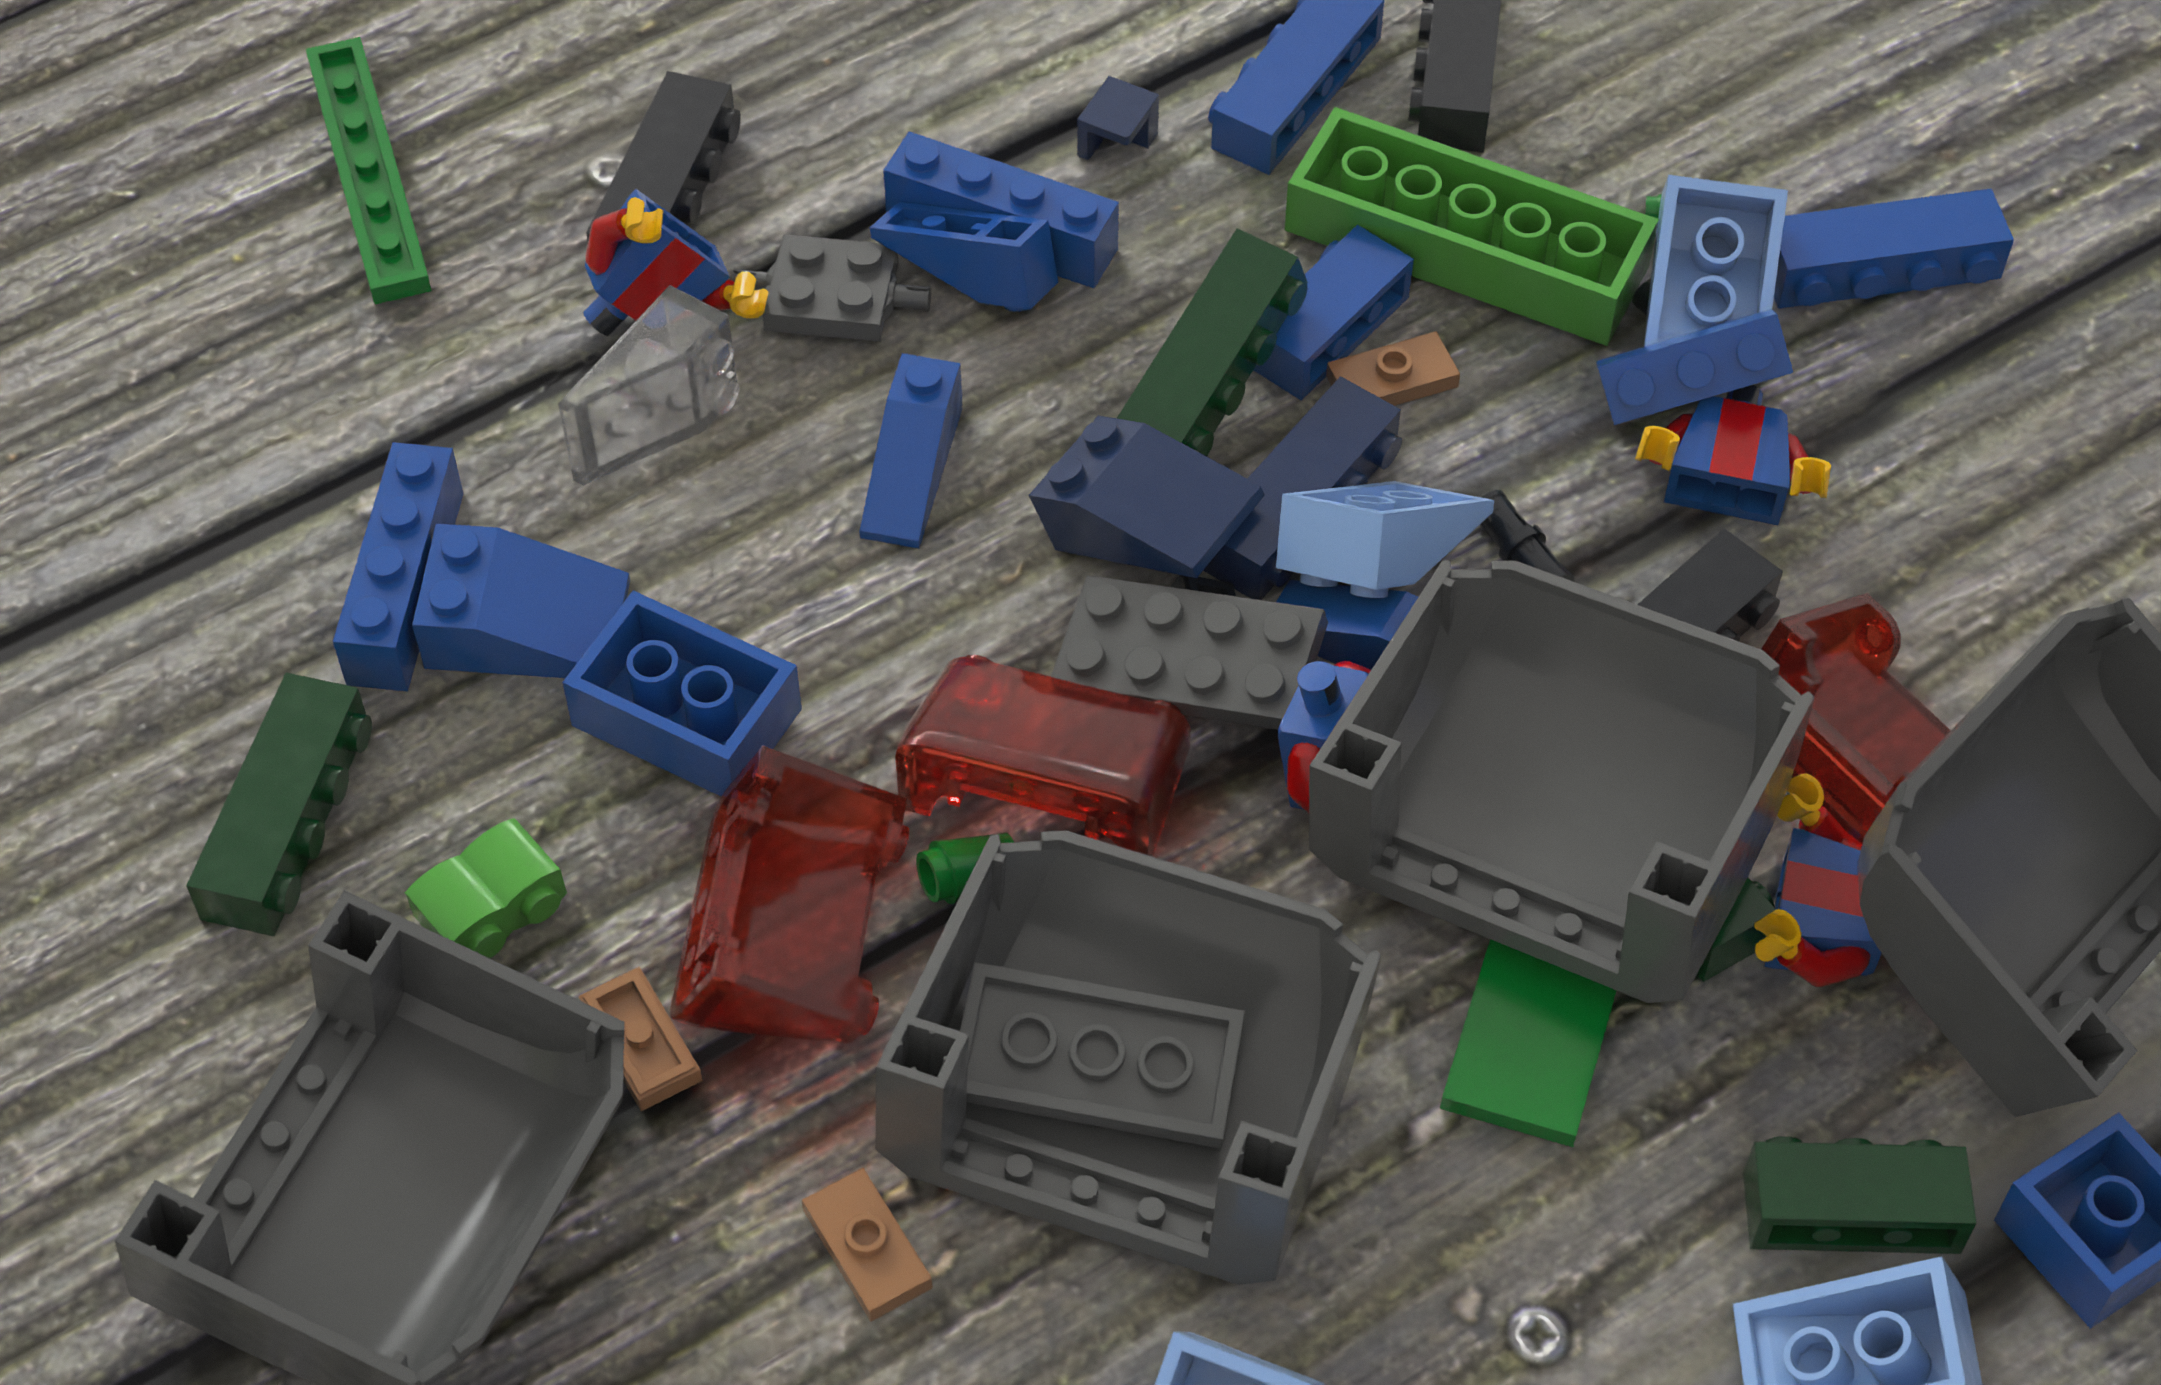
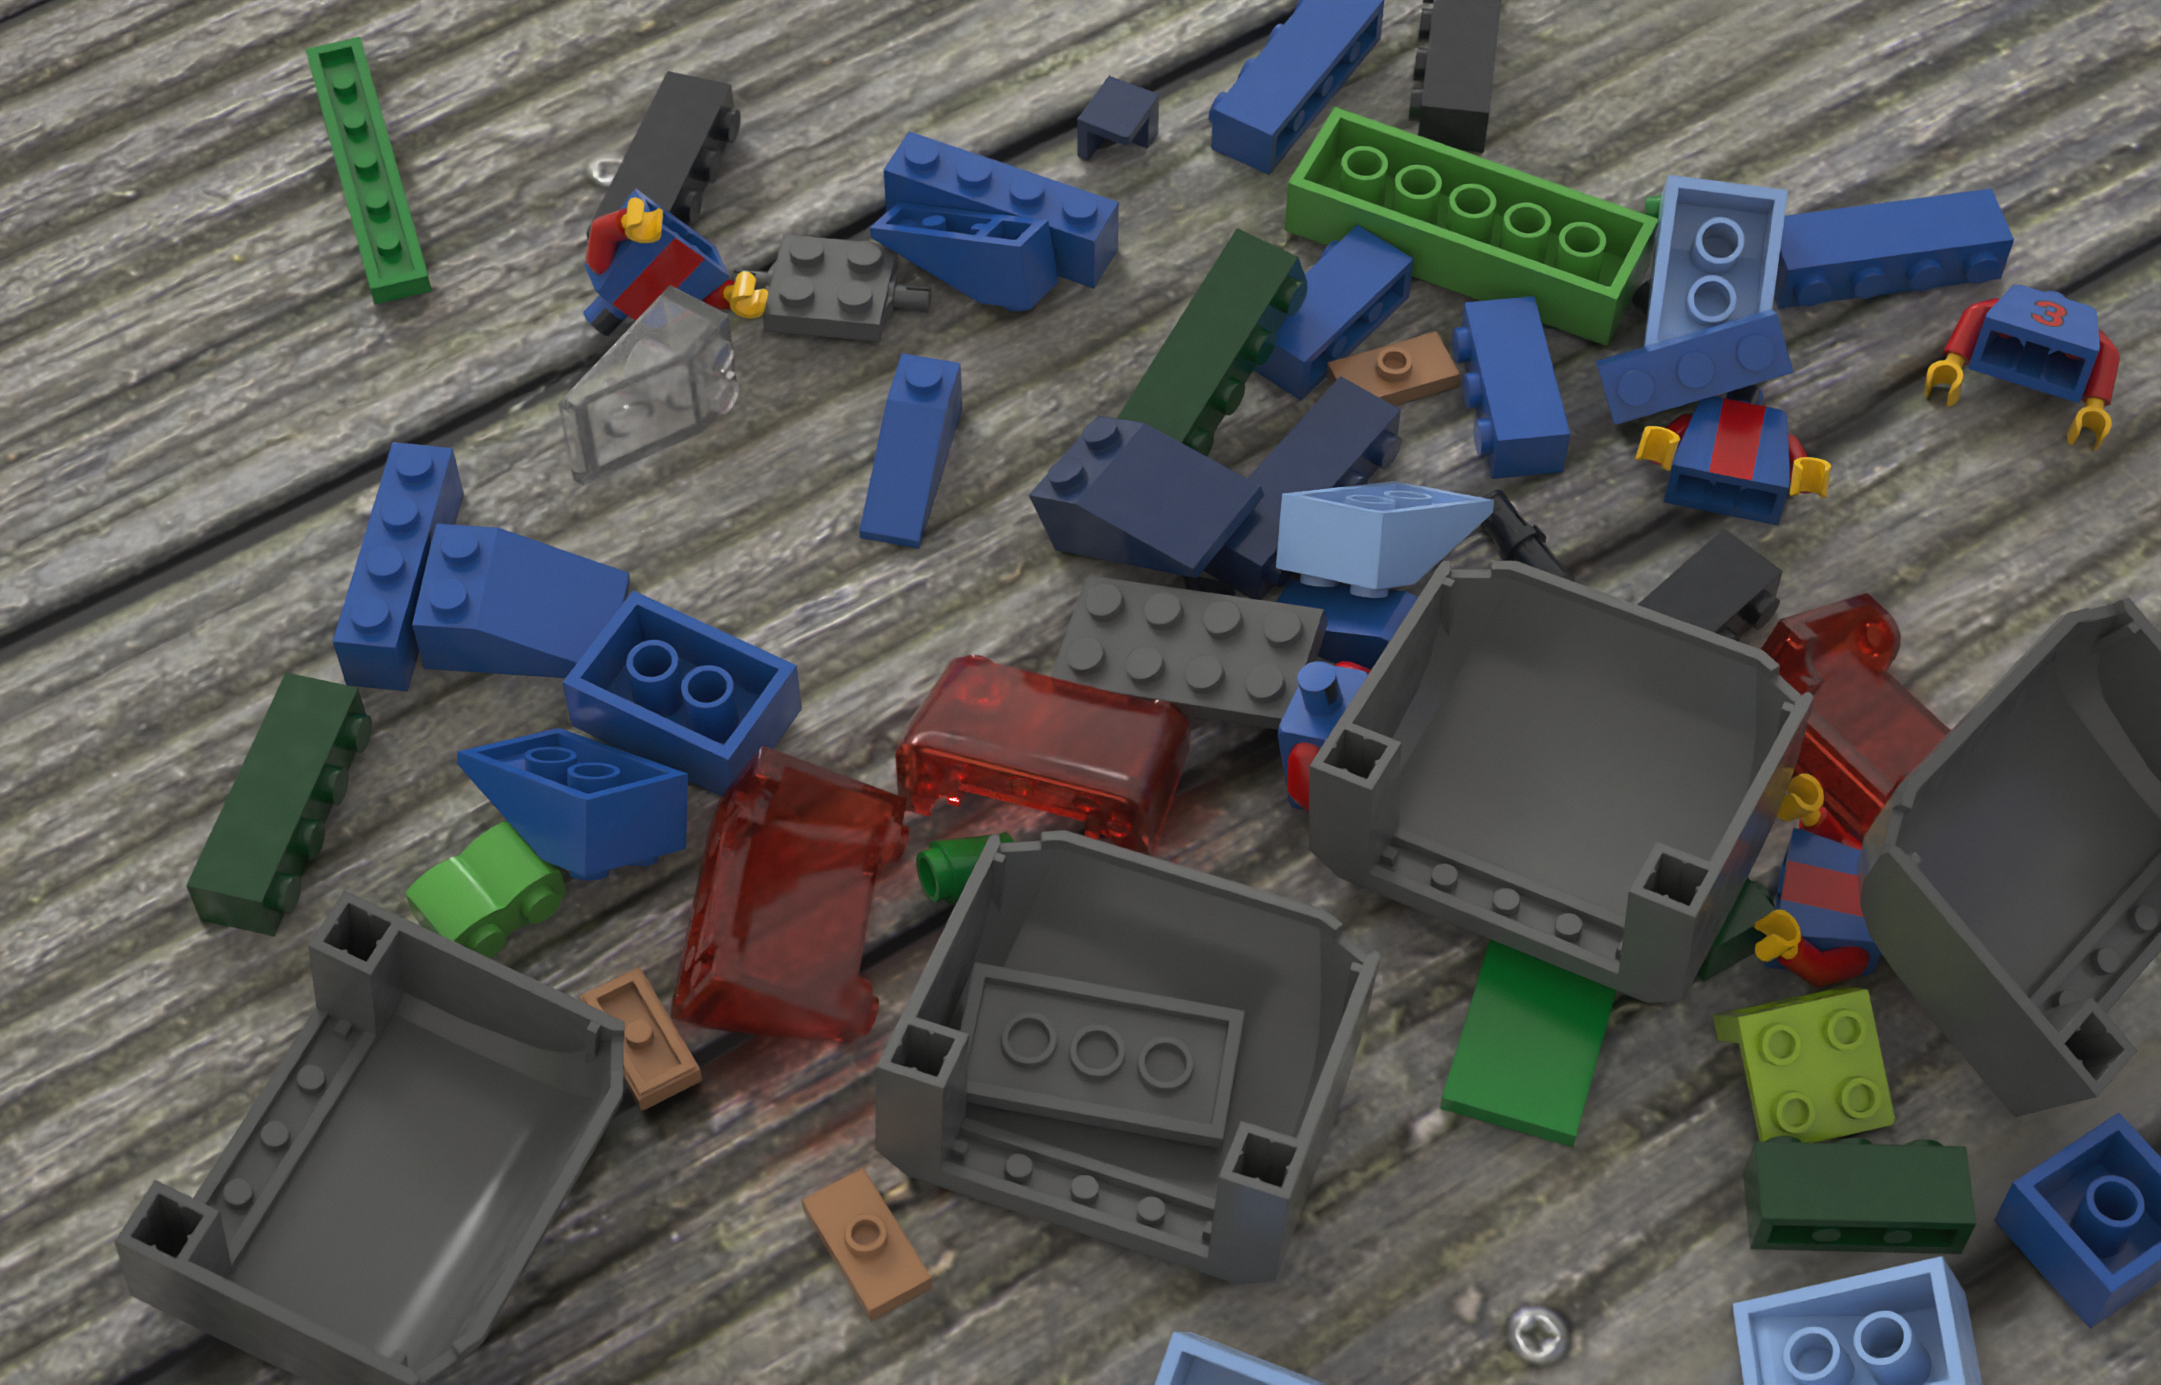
none -> blue slope [457,728,688,880]
none -> blue brick [1452,296,1570,479]
none -> lime bracket [1712,987,1895,1143]
none -> blue torso [1924,285,2120,451]

